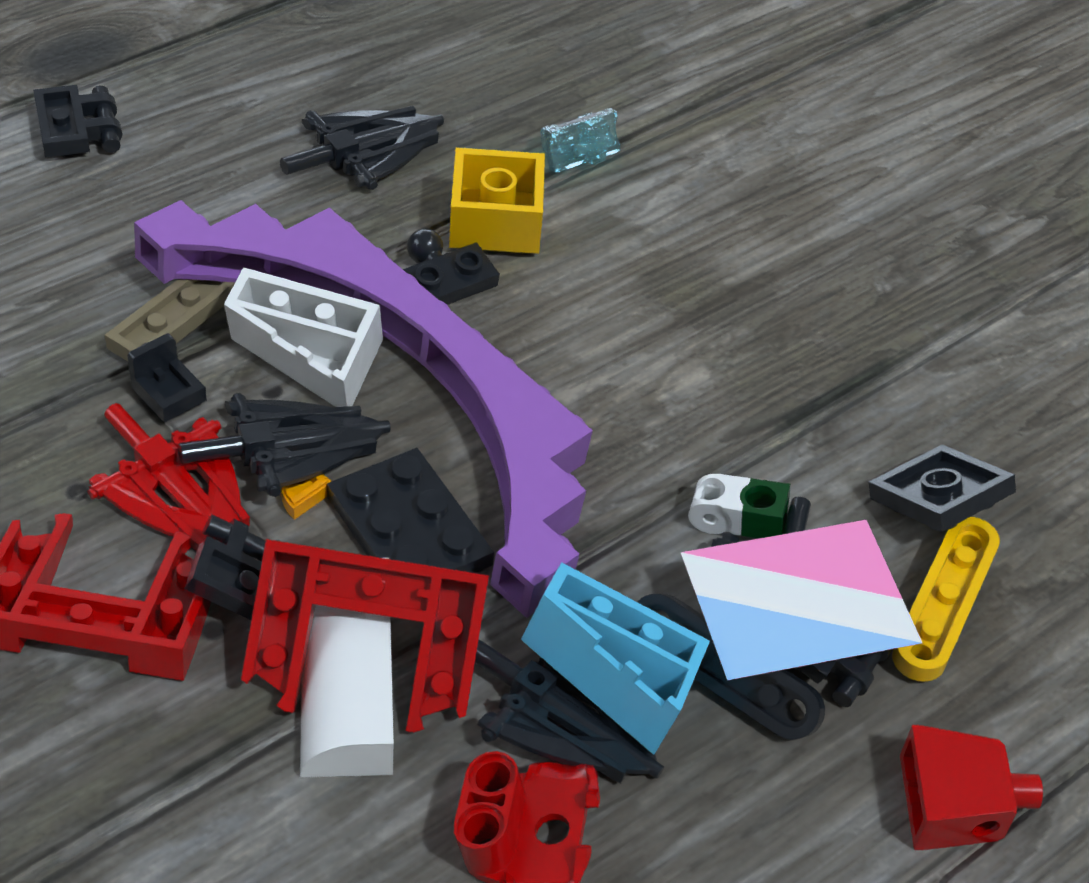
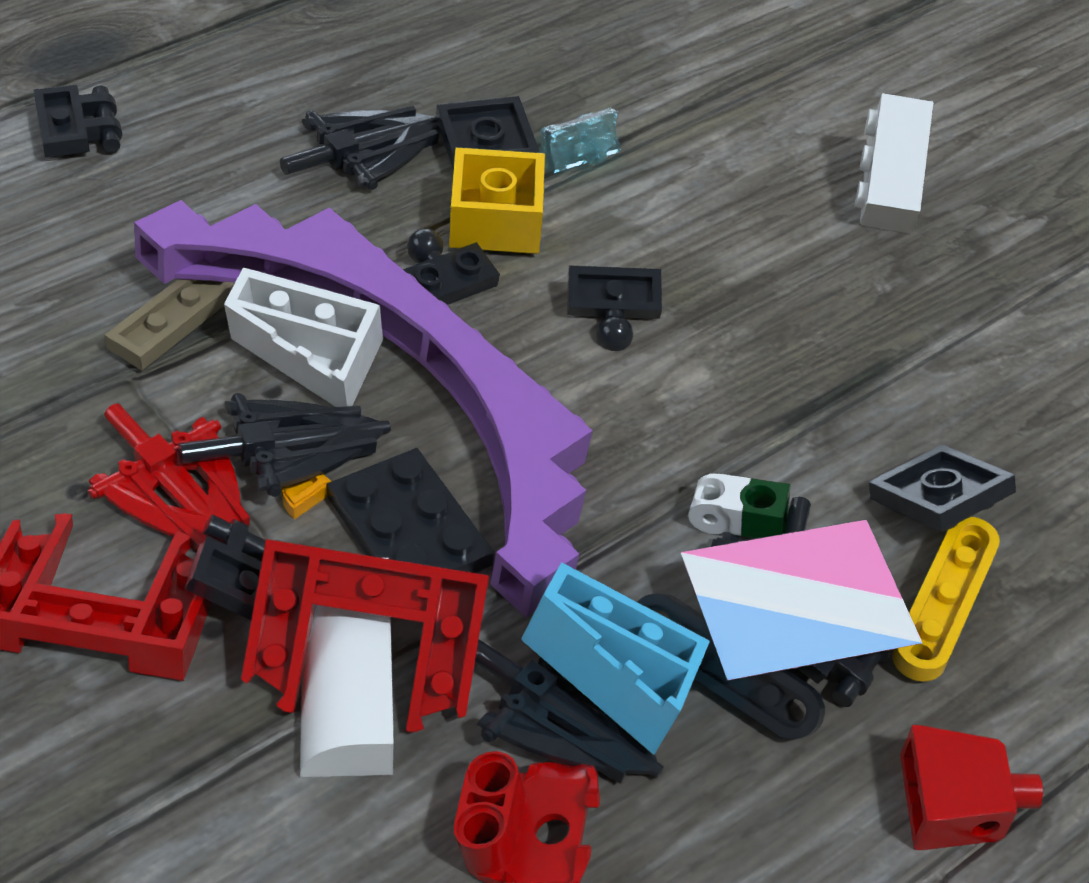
black bracket [127,333,207,423] -> none
none -> black plate [436,96,540,171]
none -> black plate [567,265,662,351]
none -> white wedge [855,93,933,234]

